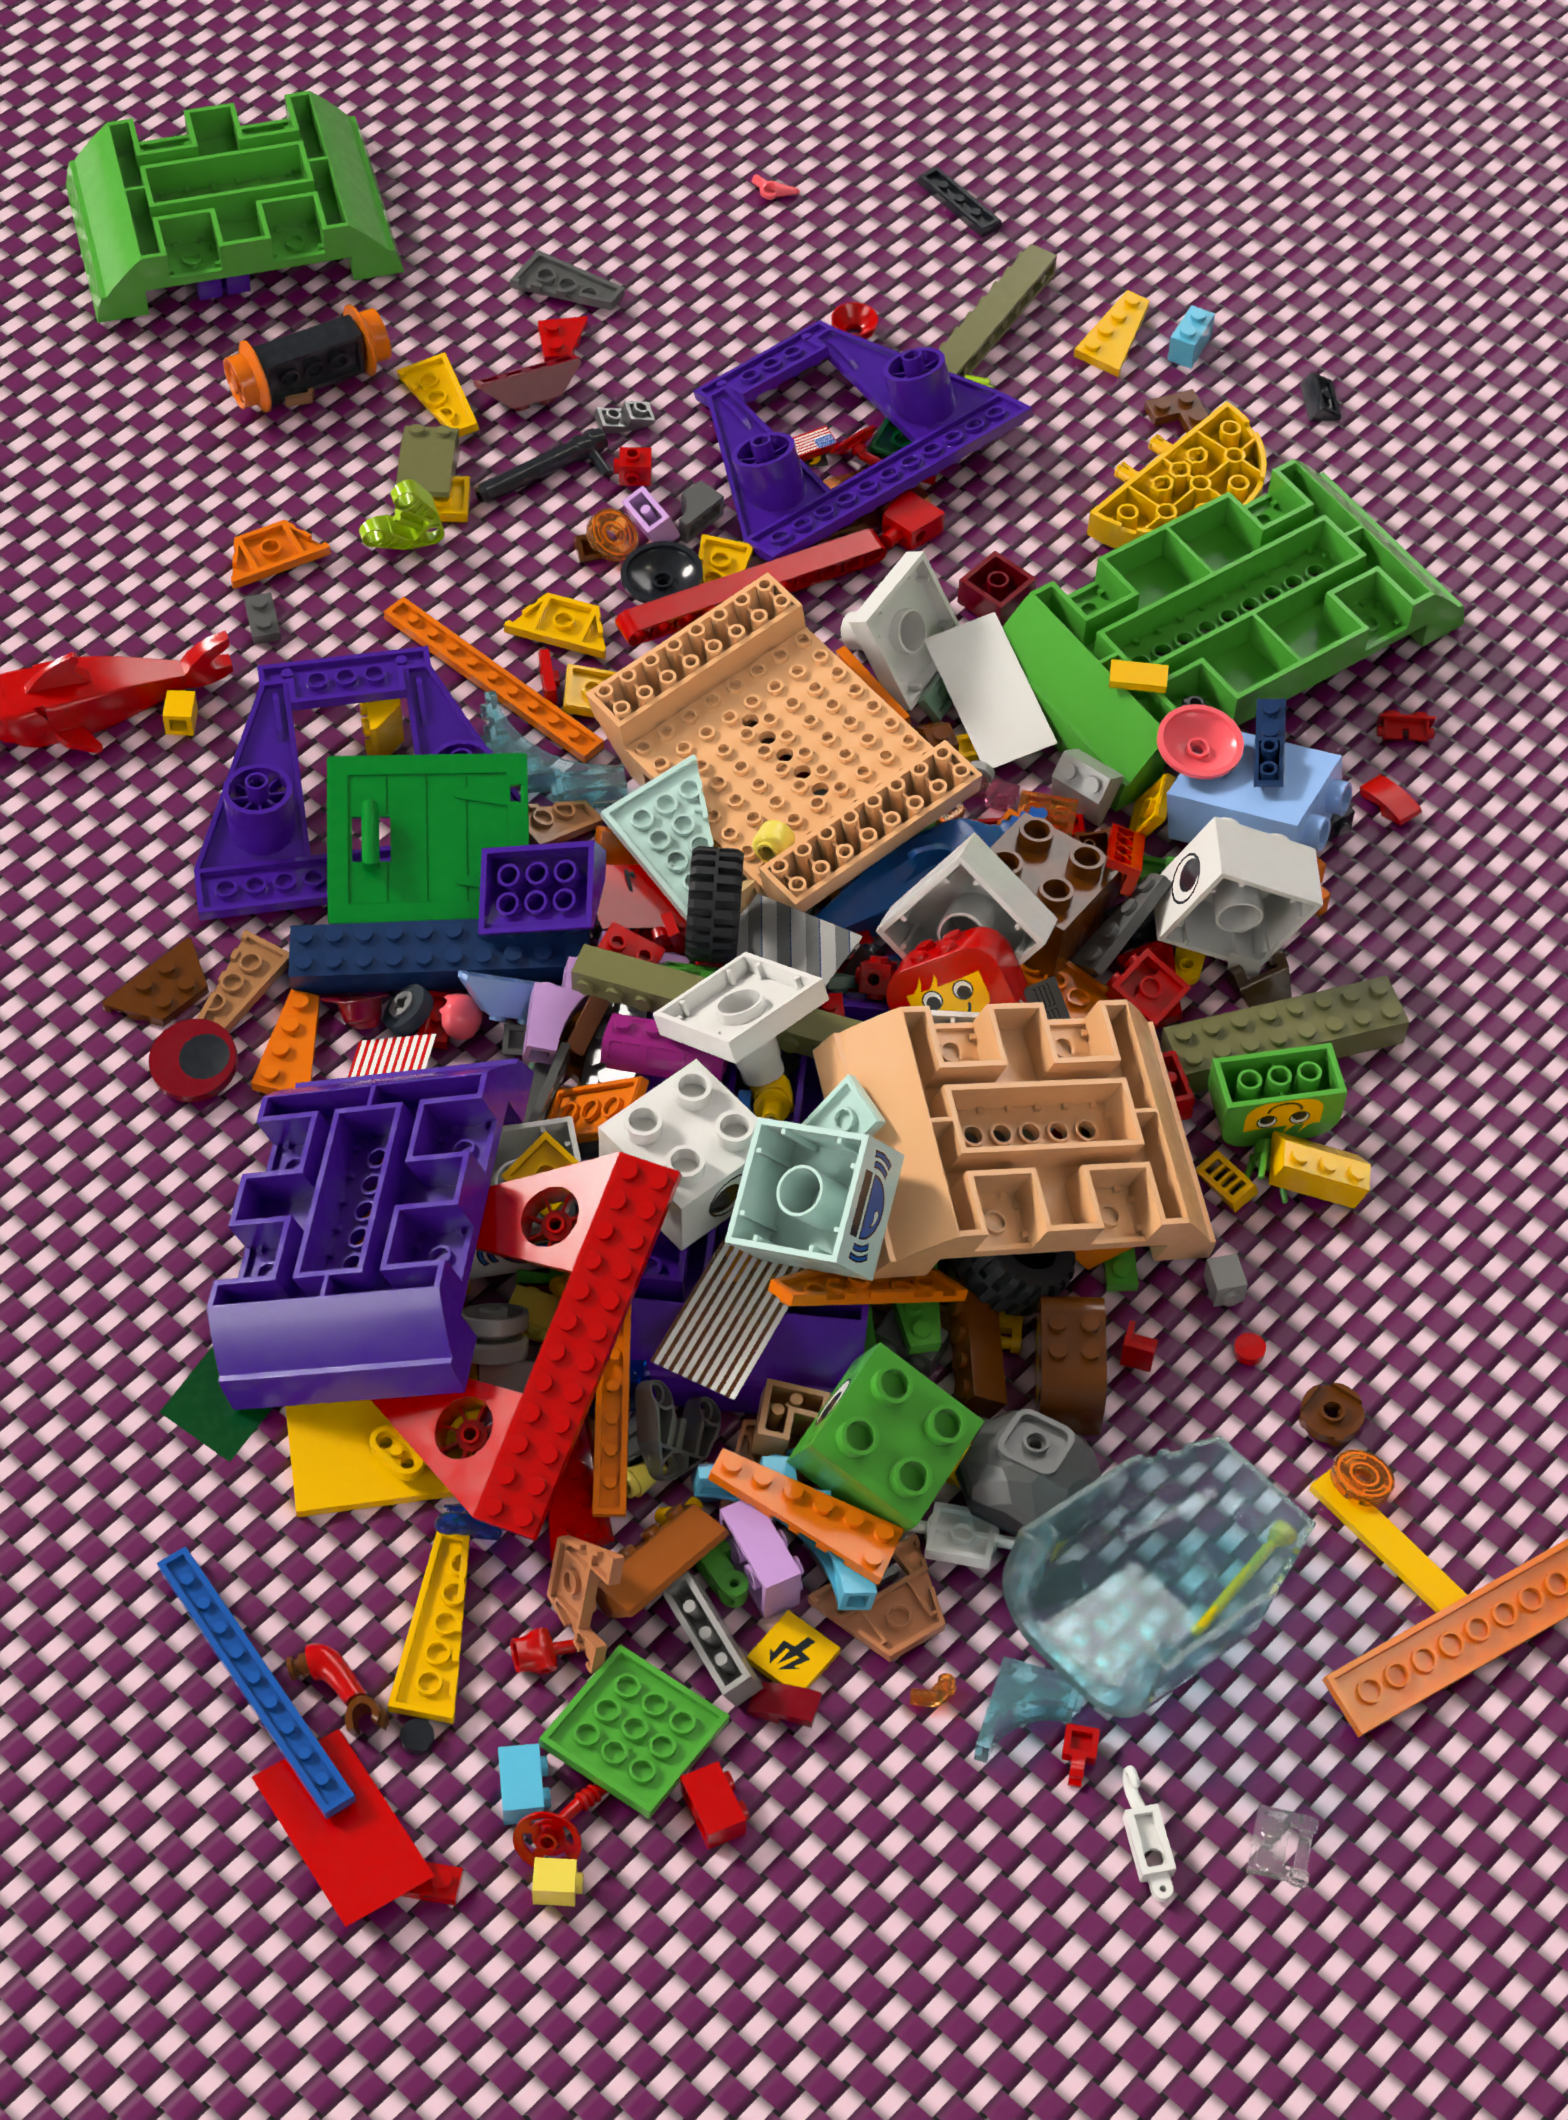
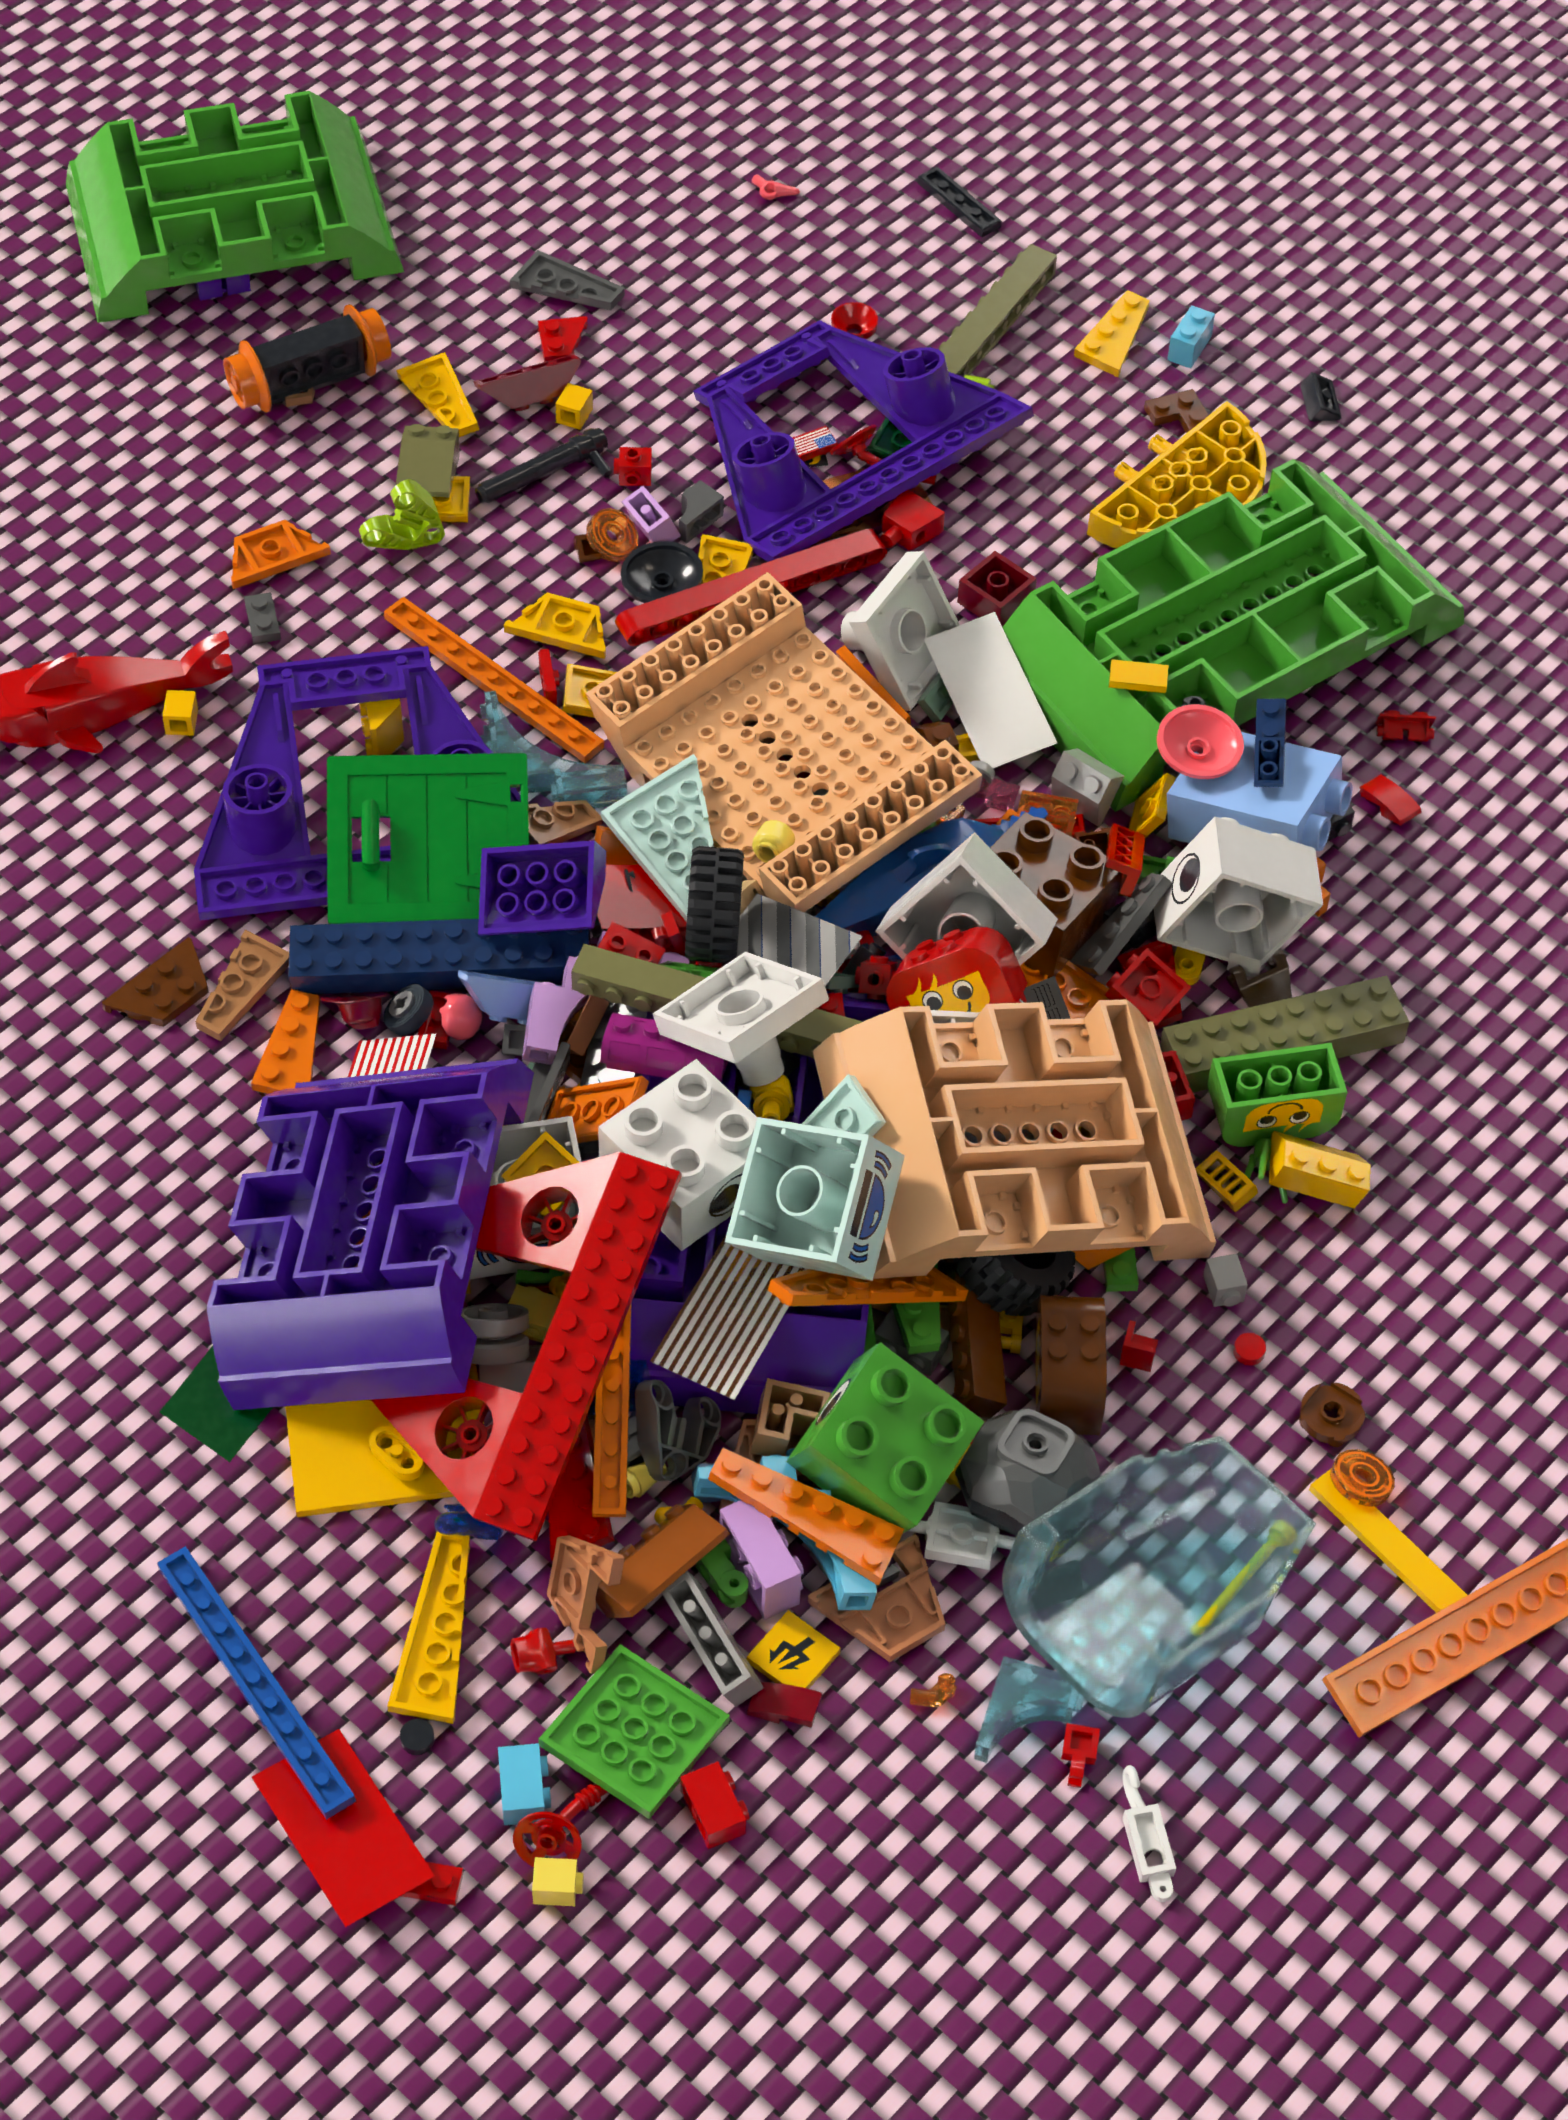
dark red piece [148,1019,238,1102] -> none
piece [286,1643,389,1736] -> none
flat silver slope [594,401,655,434] -> none
clear plate [1246,1804,1319,1888] -> none
none -> yellow brick [555,383,593,430]

